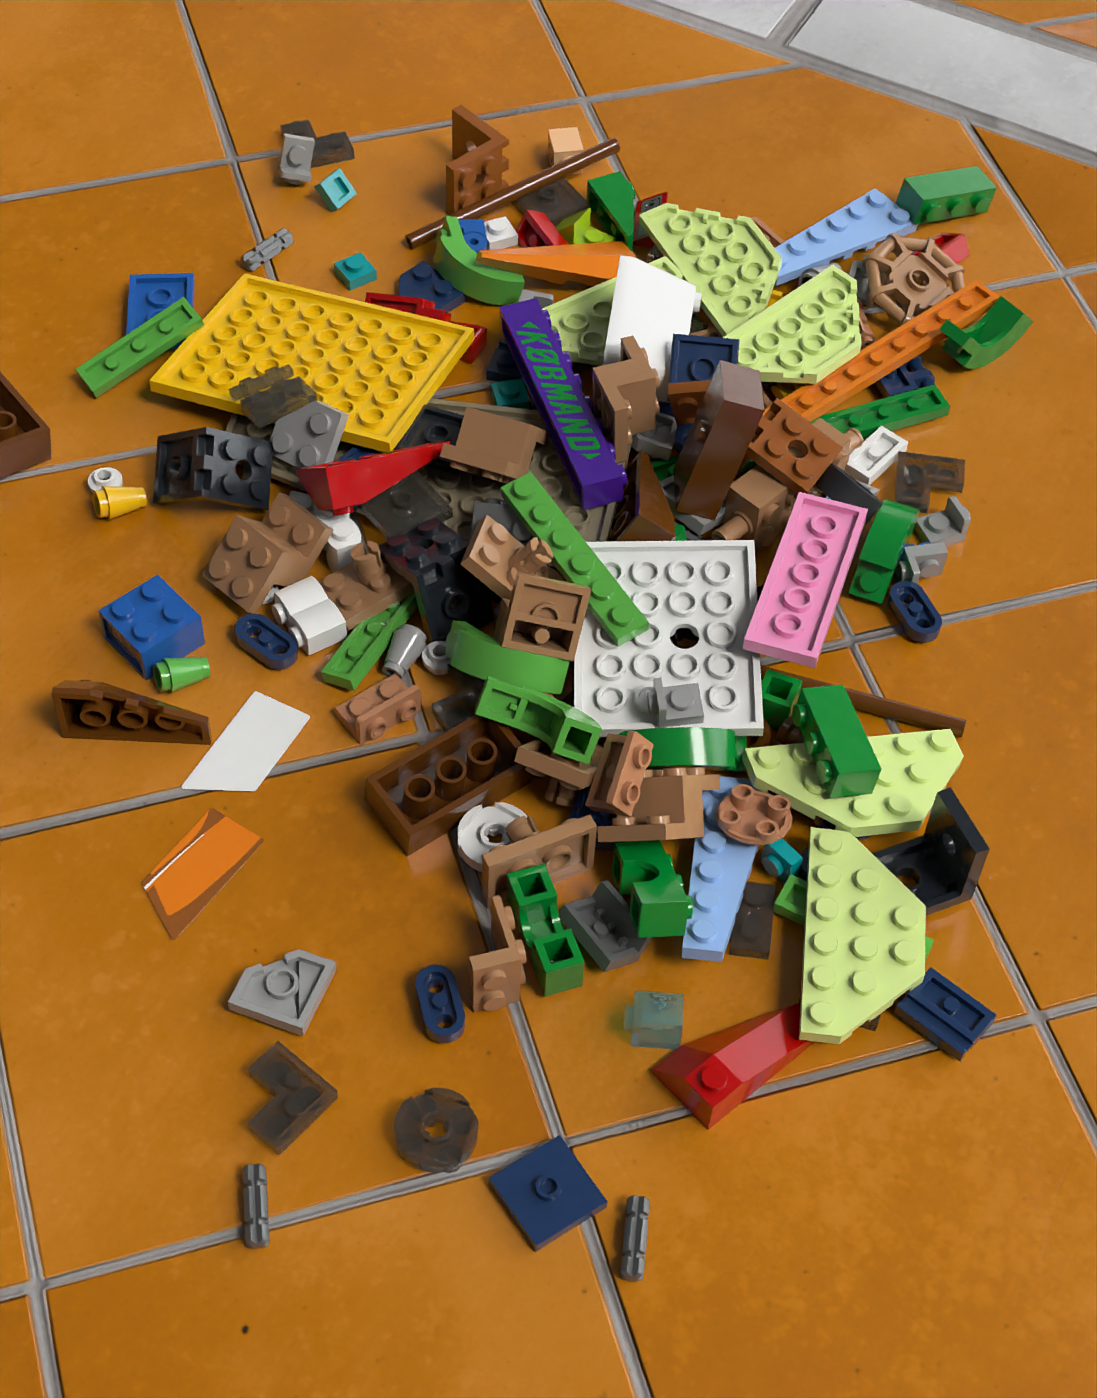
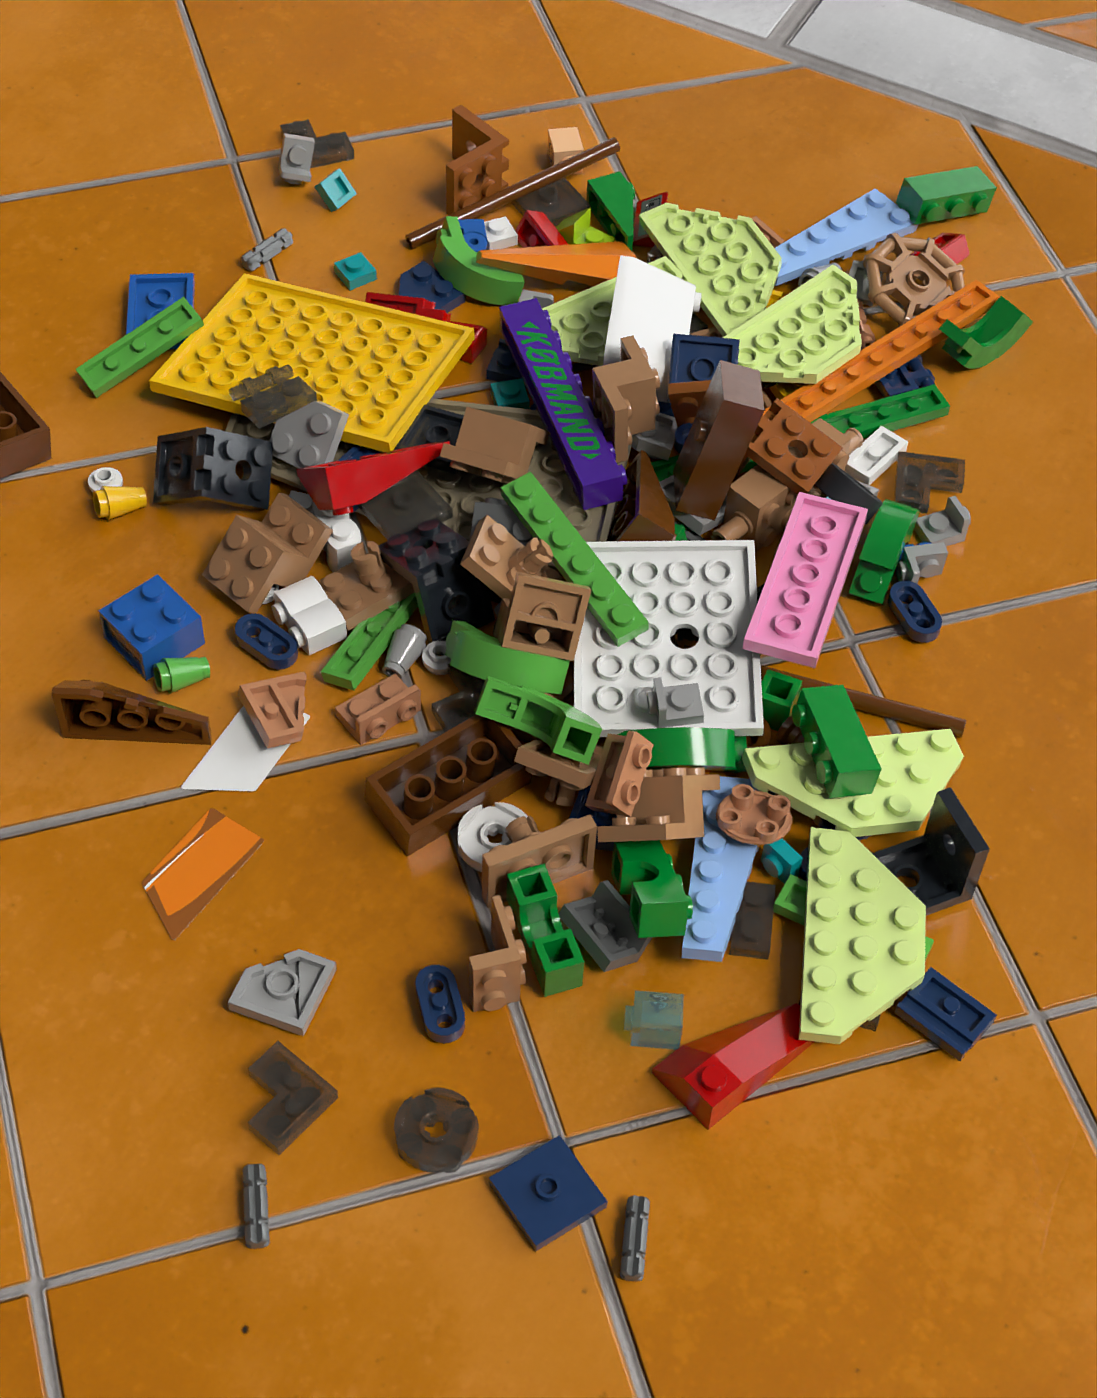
none -> nougat wing [238,672,307,749]

